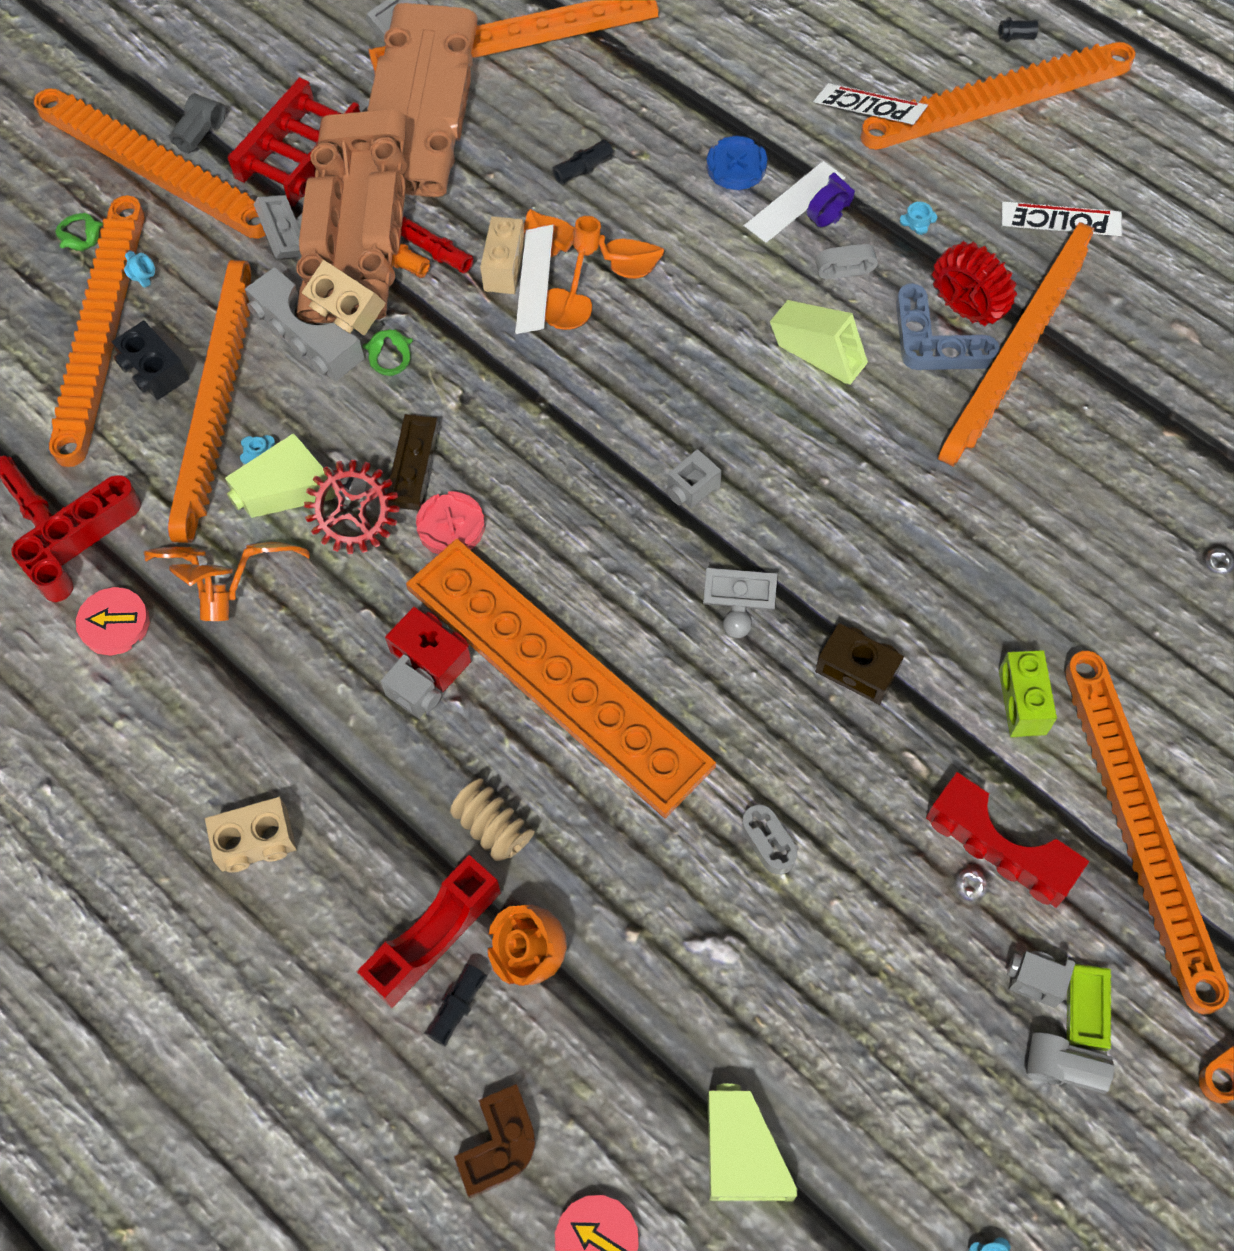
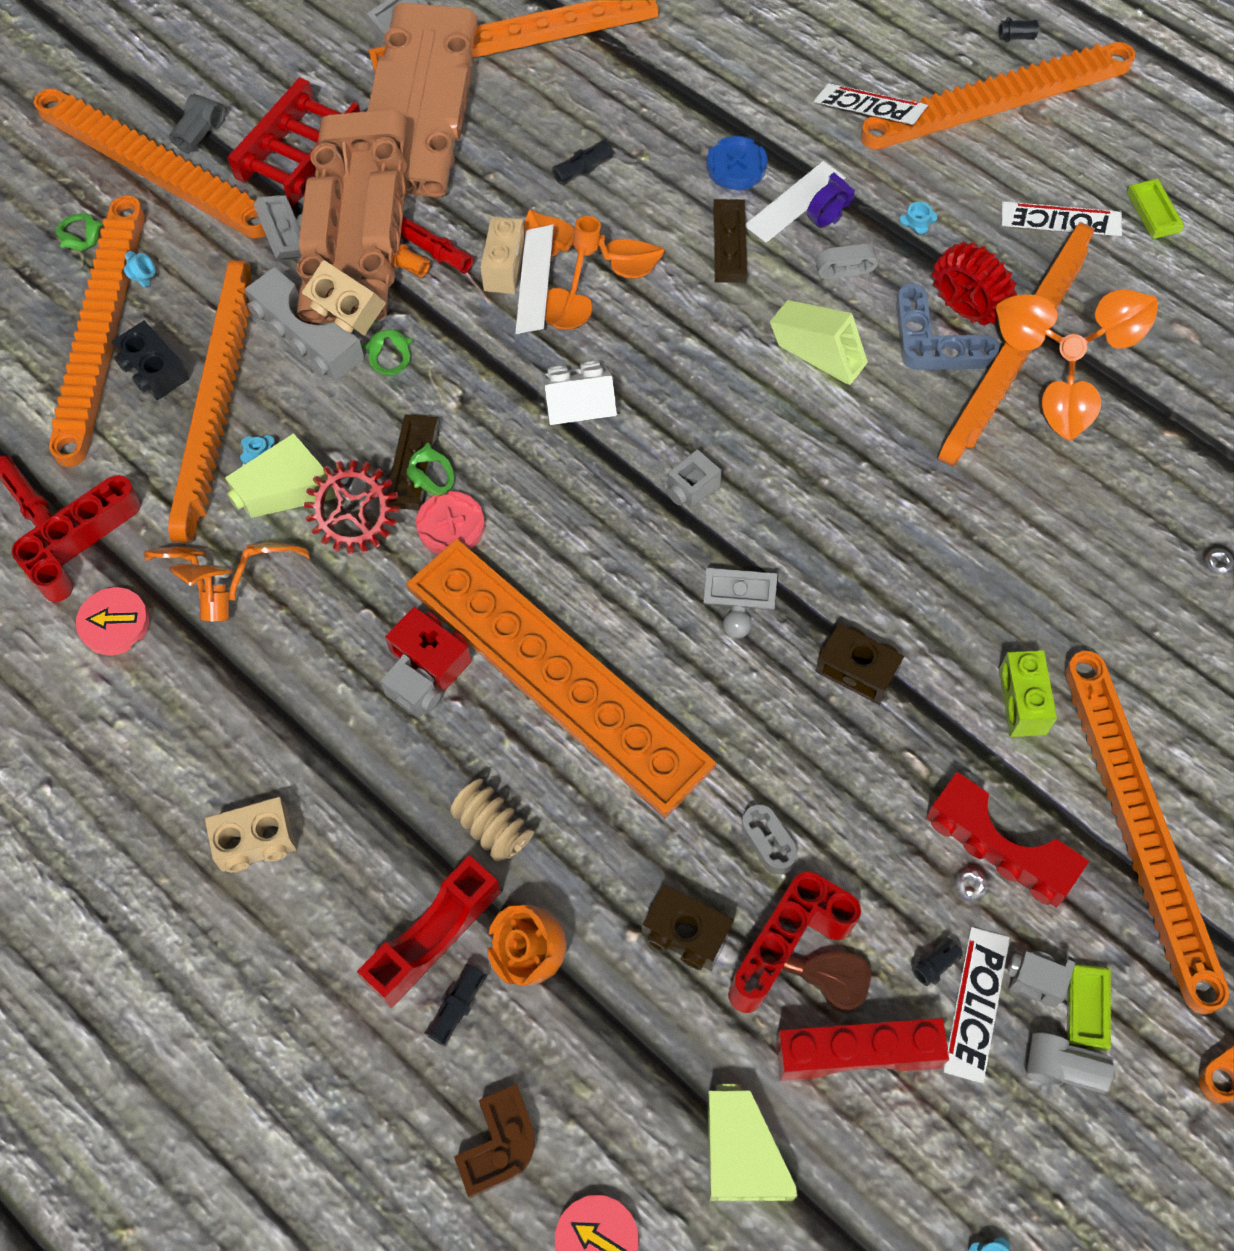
none -> bright green piece [407,443,454,496]
none -> white slope [541,361,617,425]
none -> dark brown brick [642,884,734,971]
none -> dark brown plate [713,199,747,282]
none -> red beam [728,872,862,1013]
none -> copper piece [760,952,871,1013]
none -> red arch [776,1018,950,1081]
none -> black pin [912,937,963,986]
none -> sticker [944,927,1010,1084]
none -> orange plant [996,289,1158,441]
none -> lime tile [1126,178,1184,239]

